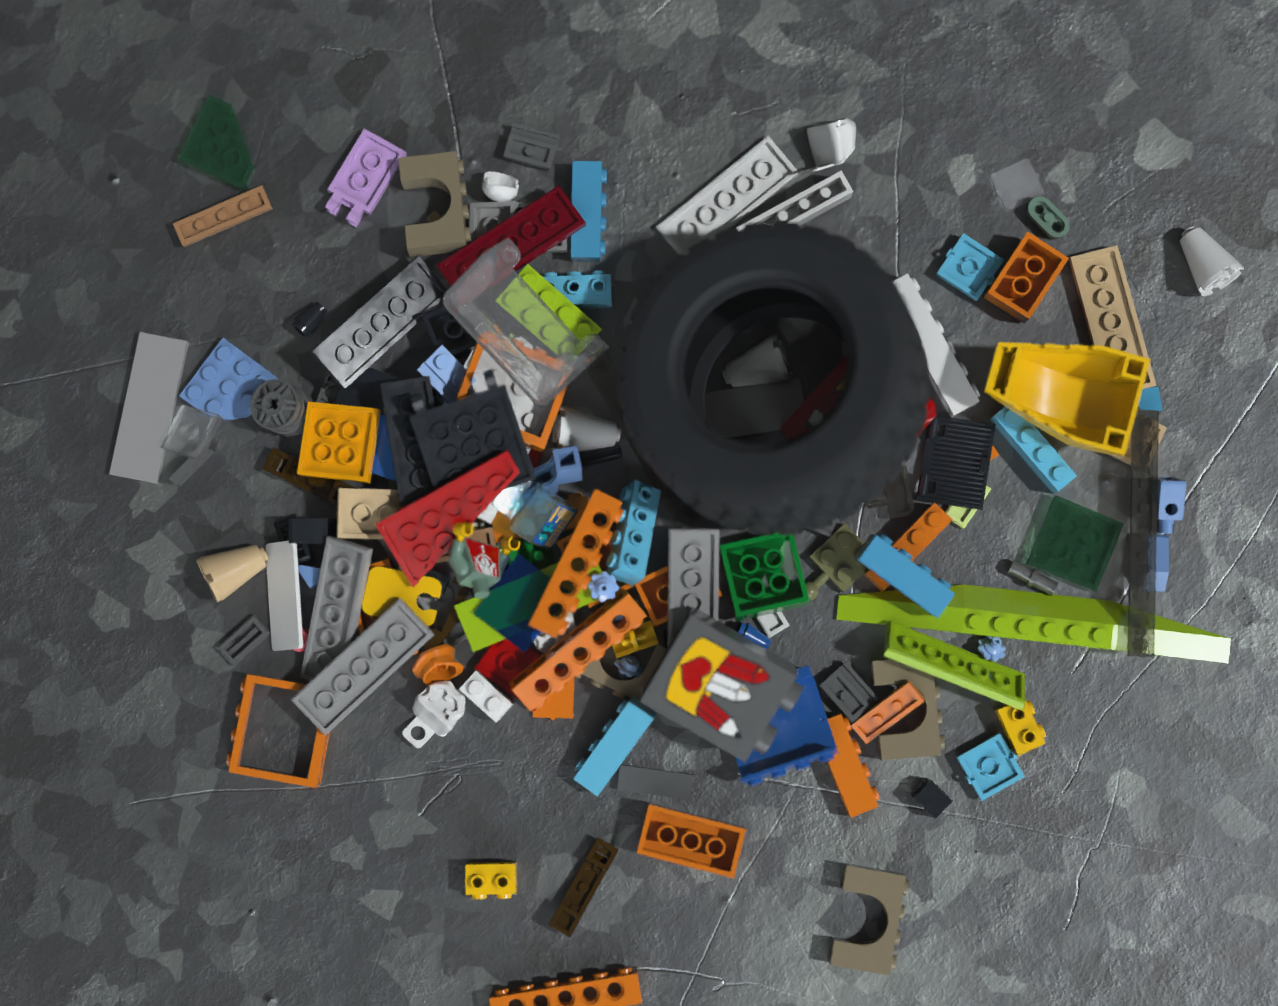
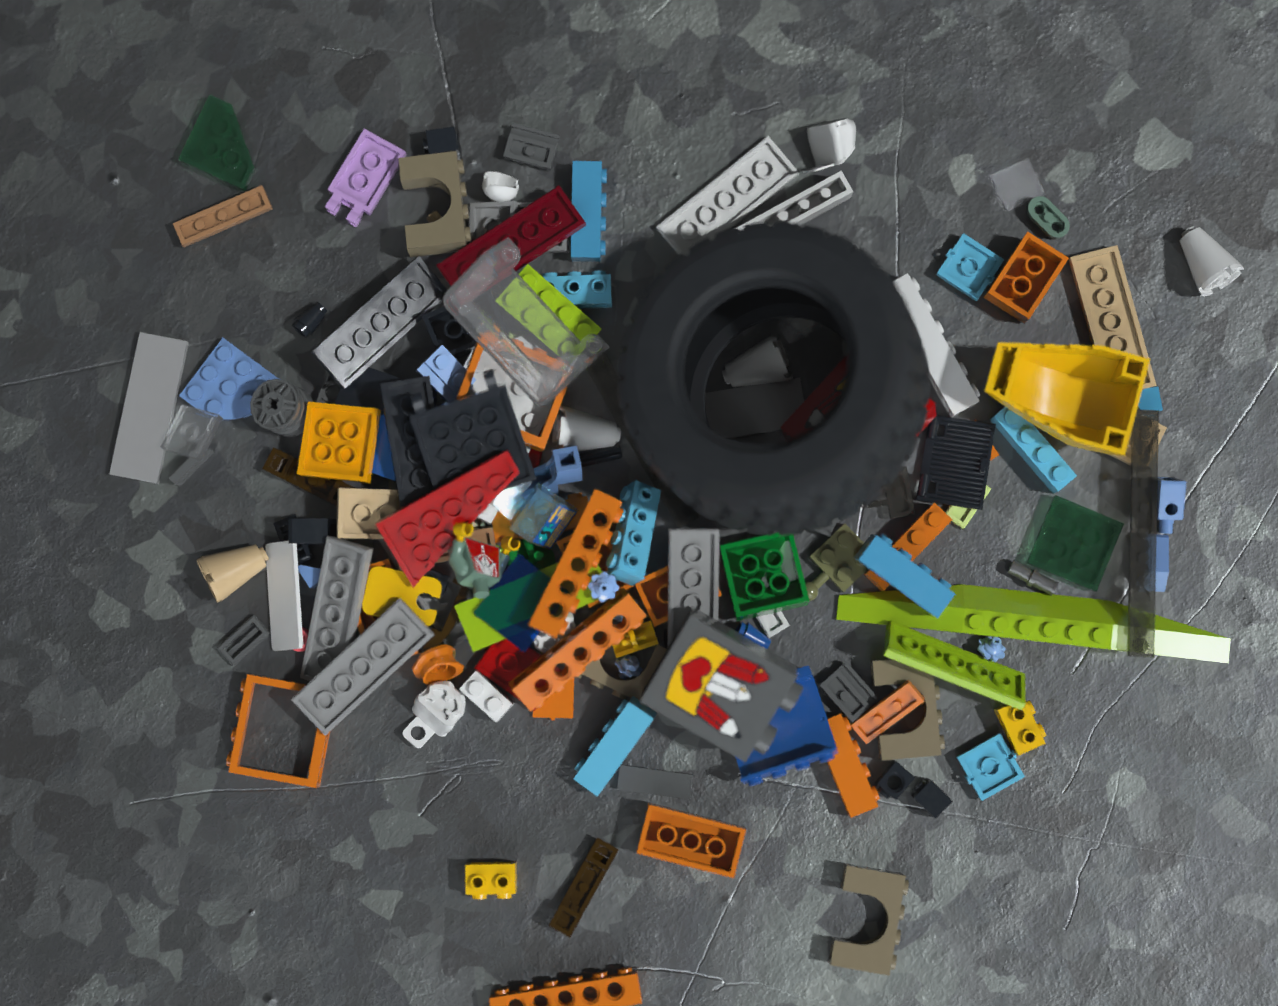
none -> black brick [423,126,460,156]
none -> black brick [875,760,916,800]

